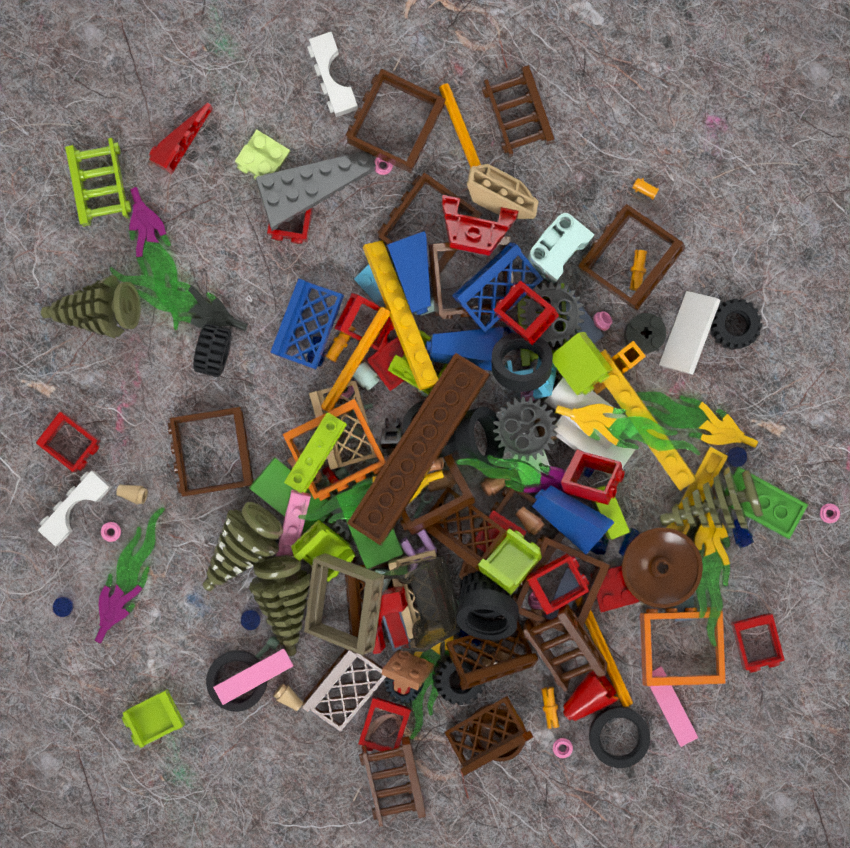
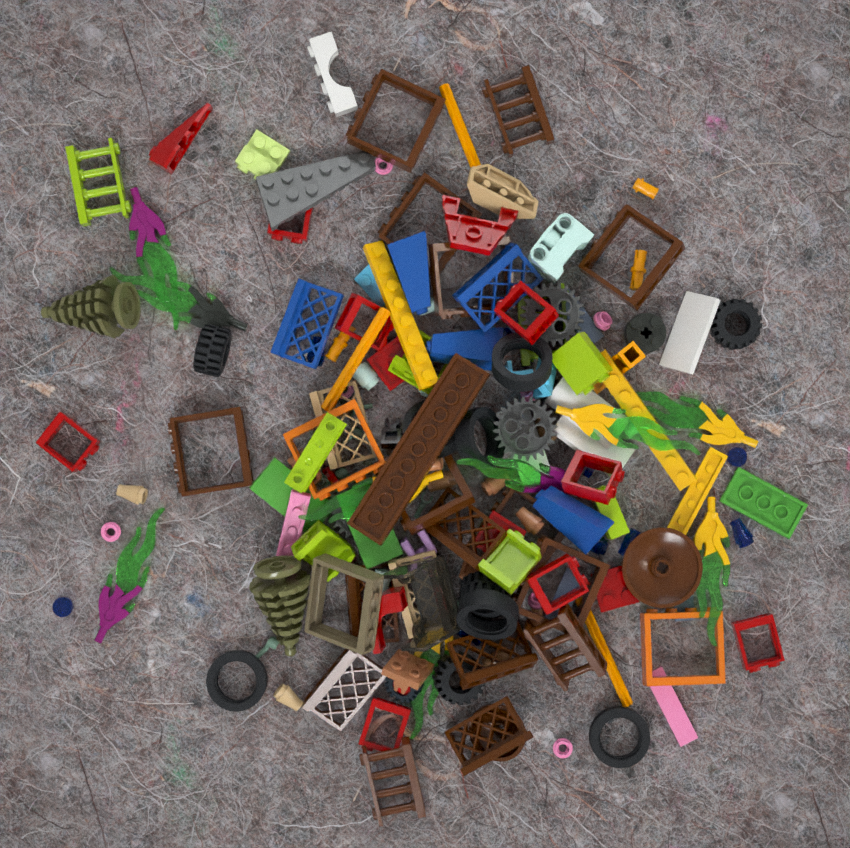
white arch [38,471,112,546] -> none
lime panel [122,689,185,748] -> none
olive plant [203,502,283,591] -> none
bright pink tile [213,648,294,705] -> none
clear blue tile [241,610,261,630] -> none
red tile [382,612,412,652] -> none
light orange pin [541,687,560,729] -> none
red cone [563,670,619,721] -> none
olive plant [660,467,763,529] -> none
bright pink plate [820,504,840,523] -> none

